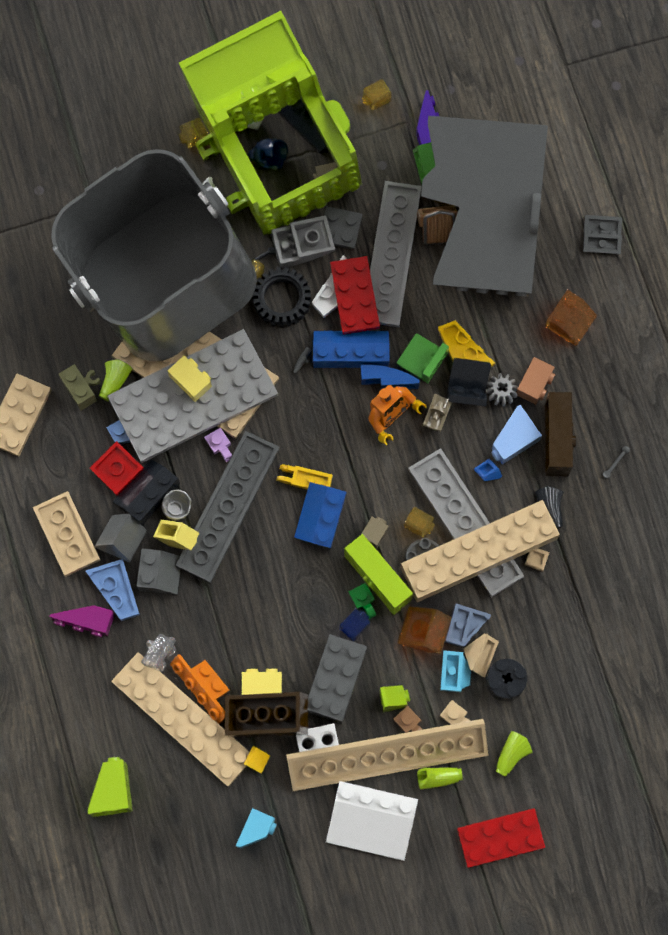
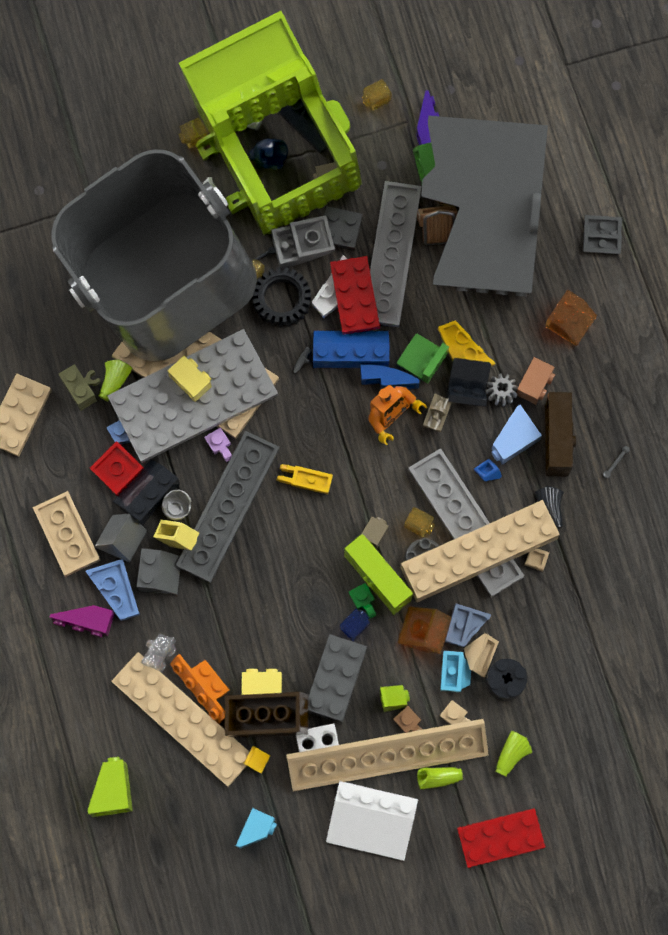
blue slope [294,482,347,548] -> none

